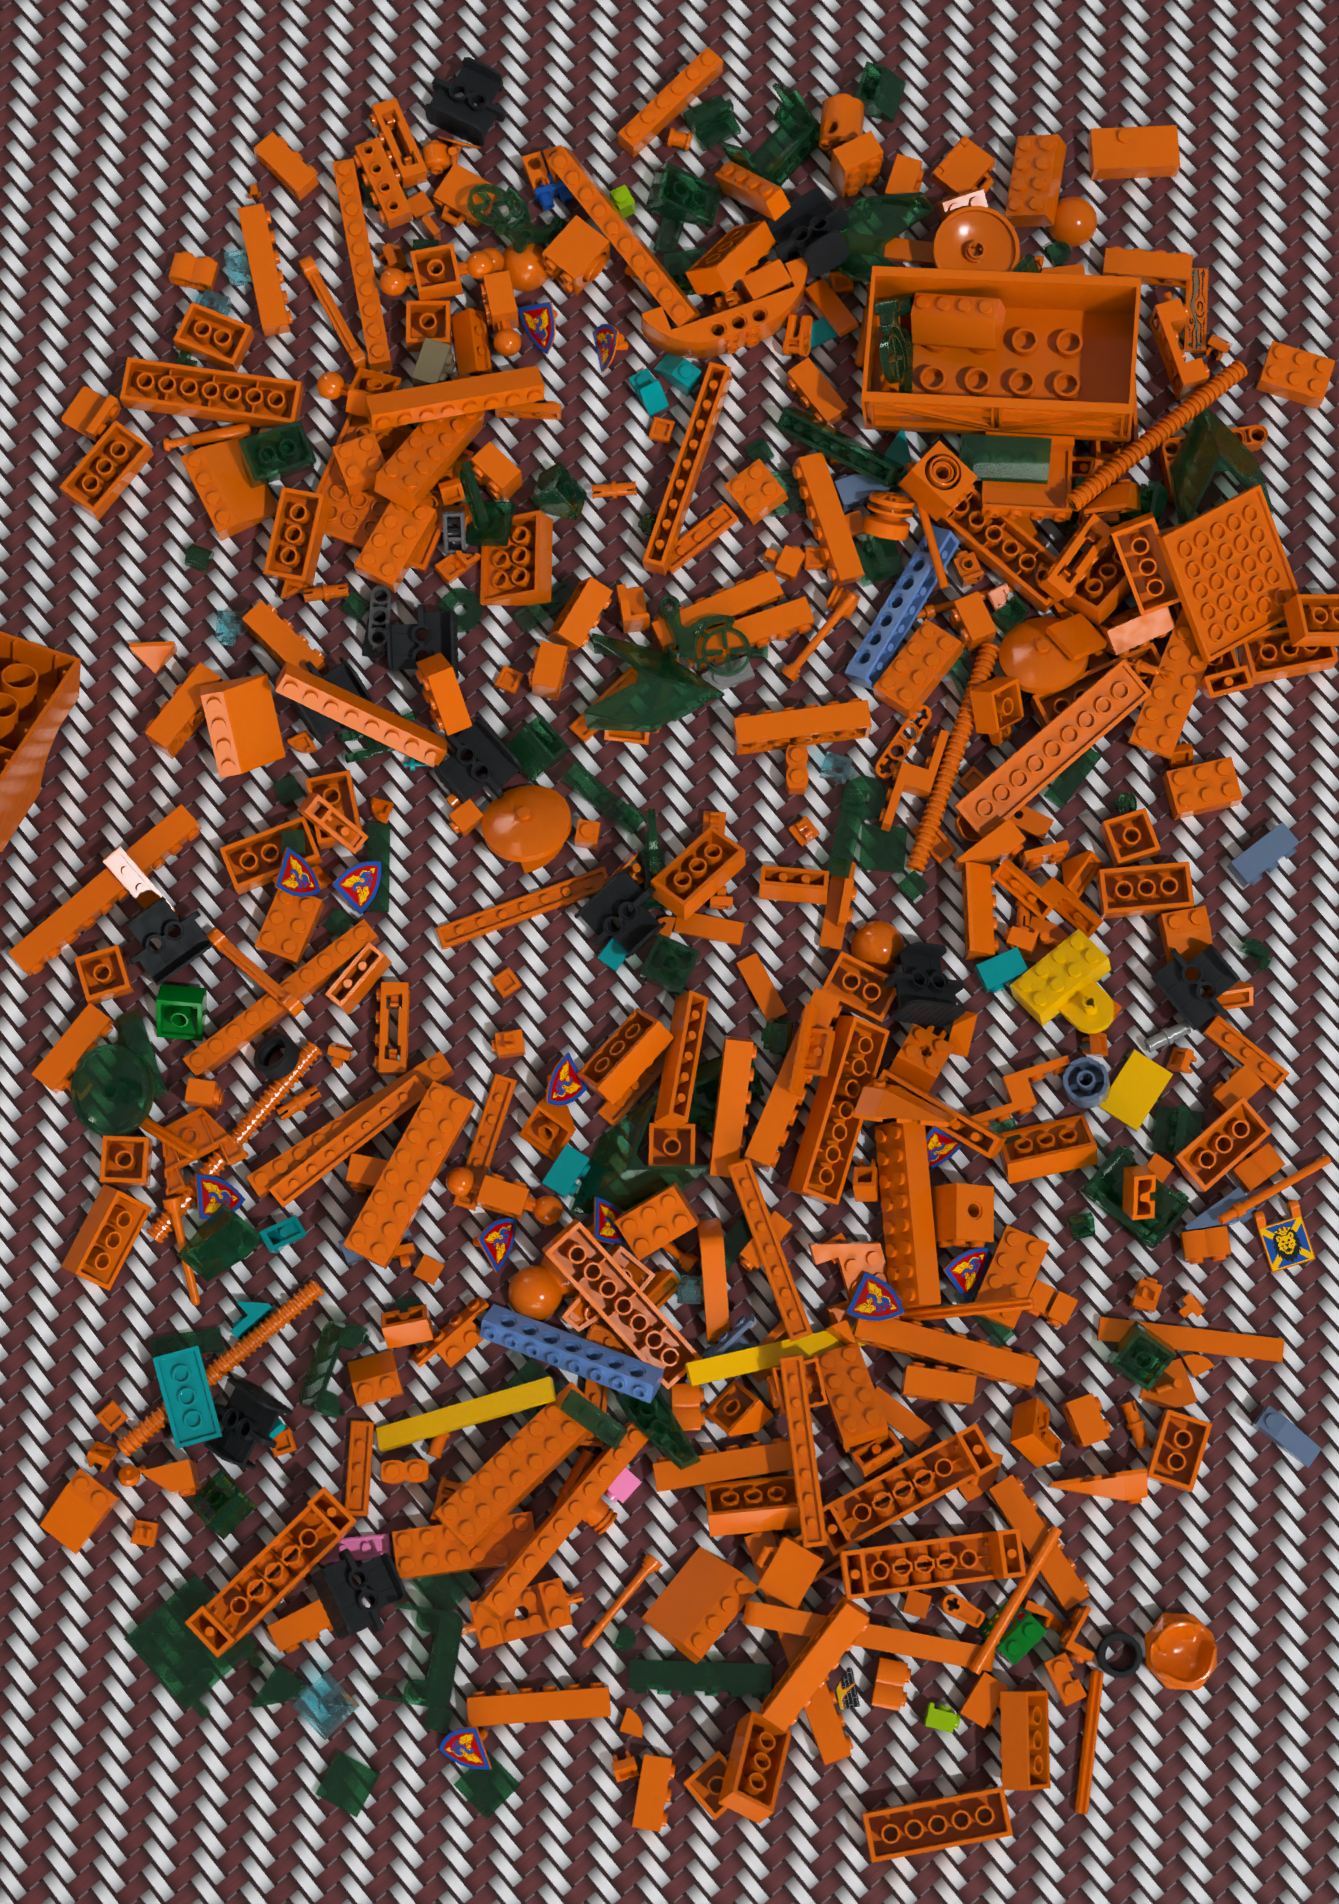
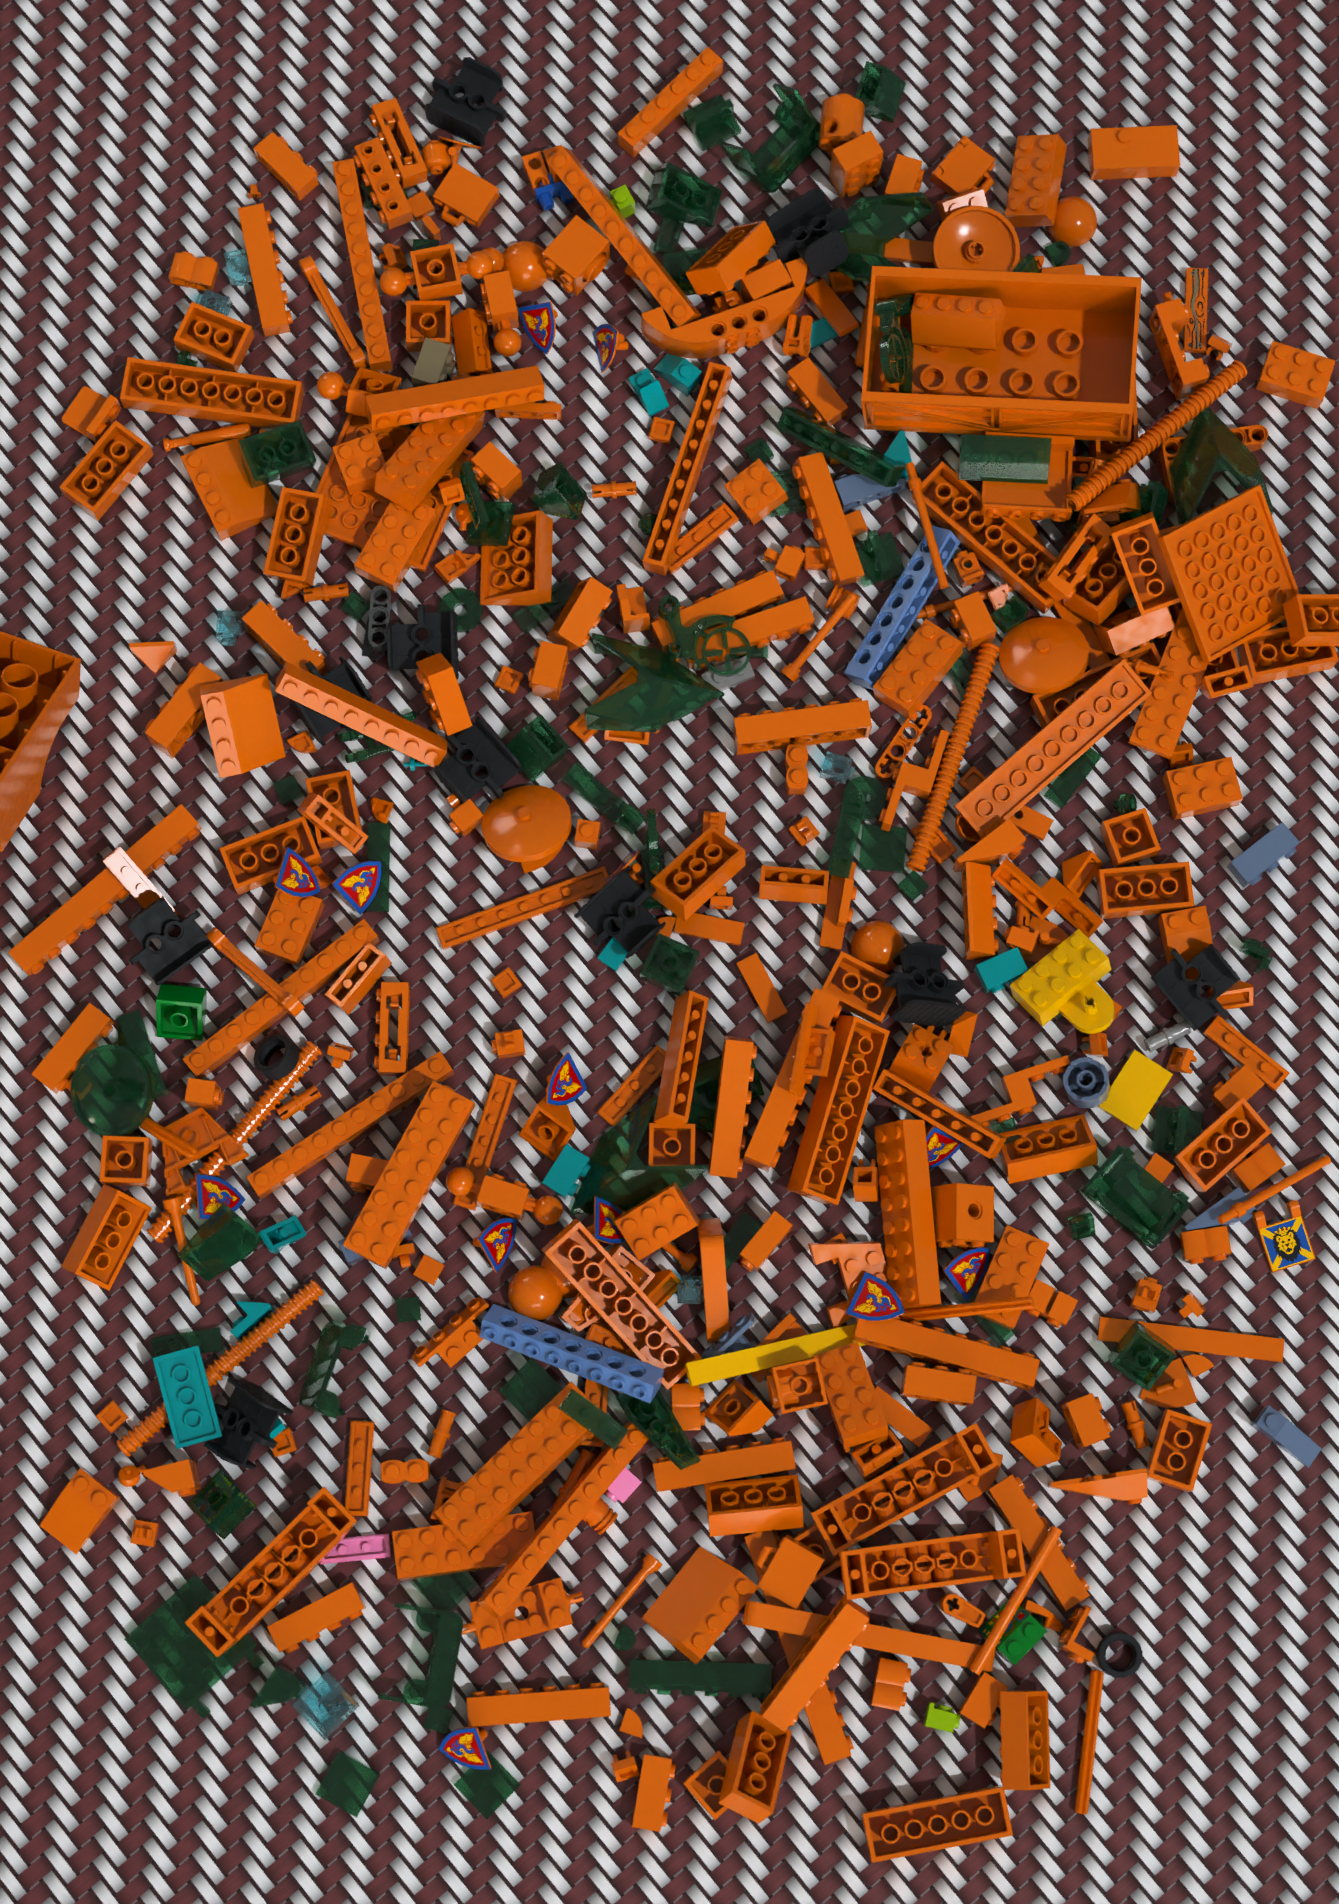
orange brick [74,945,135,1005] -> none
orange tile [86,1441,118,1472] -> none
clear green brick [185,544,215,573] -> none
orange plate [269,1074,428,1207] -> none
clear green tile [281,830,306,855] -> none
black piece [312,1548,406,1640] -> none
clear green tile [323,908,355,938] -> none
orange slope [348,1350,405,1408] -> none
yellow tile [376,1376,557,1452] -> none
orange brick [381,1304,433,1349] -> none
black slope [442,505,466,554] -> none
clear green piece [467,184,568,253] -> none
orange brick [576,1008,674,1105] -> none
orange bush [667,127,693,152] -> none
orange brick [714,161,791,221] -> none
orange tile [727,1158,813,1342] -> none
clear green brick [761,1018,794,1055] -> none
orange tile [779,1354,827,1548] -> none
orange slope [826,1320,855,1345] -> none
sticker [836,1668,860,1710] -> none
orange wedge [853,1079,957,1127] -> none
orange wheel [862,491,915,540] -> none
orange brick [898,440,978,521] -> none
orange tile [902,1591,932,1619] -> none
orange hinge [970,676,1024,746] -> none
orange plate [1018,840,1070,871] -> none
orange brick [1041,1652,1087,1707] -> none
orange tile [1045,613,1108,662] -> none
orange brick [1103,246,1193,288] -> none
orange brick [1122,1165,1156,1220] -> none
orange piece [1144,1613,1217,1690] -> none

